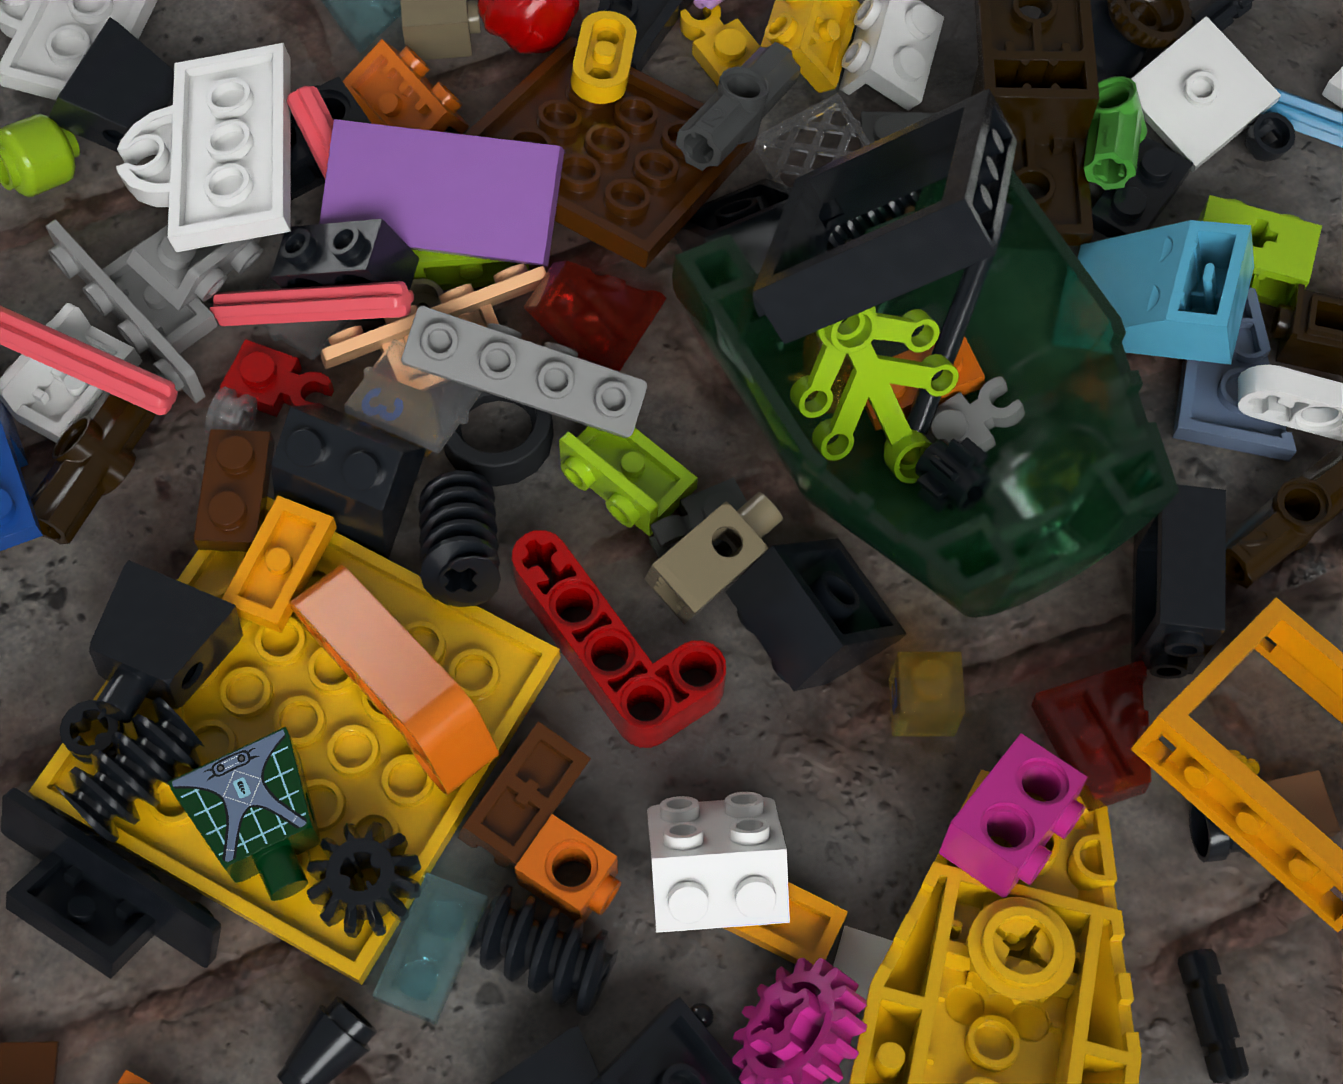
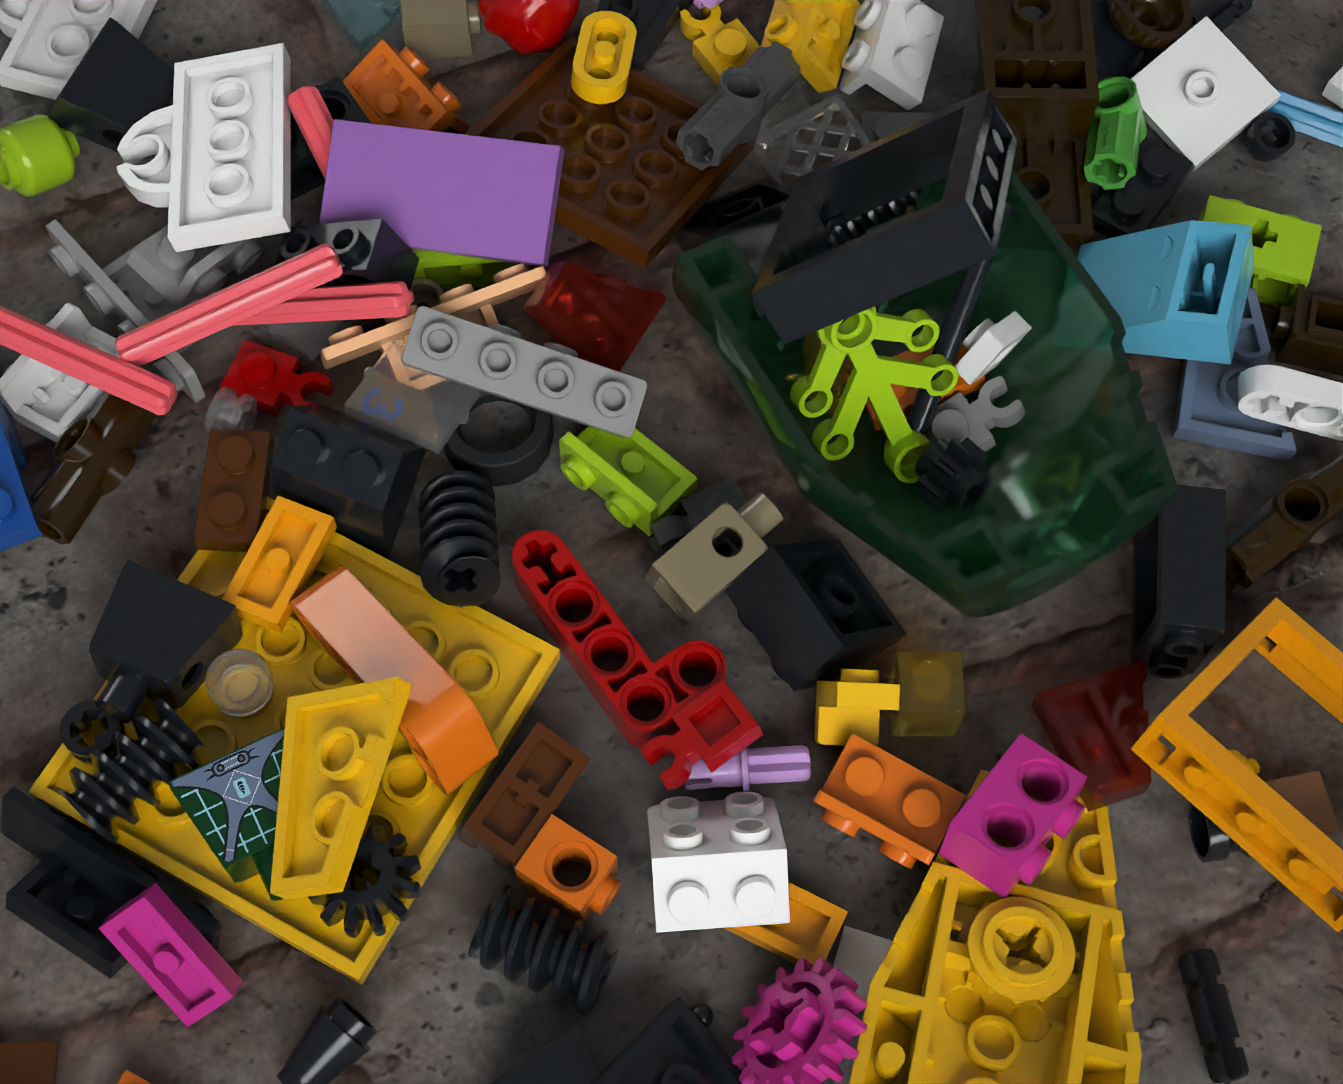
clear light blue plate [372,872,489,1025] -> none
none -> dark pink plate [98,883,244,1028]
none -> coral axle [115,243,343,367]
none -> clear tile [205,649,273,717]
none -> yellow wing [270,677,413,899]
none -> red plate [640,679,764,791]
none -> lavender axle [685,745,811,792]
none -> orange bracket [813,733,966,869]
none -> yellow bracket [814,669,900,746]
none -> white plate [955,311,1032,385]

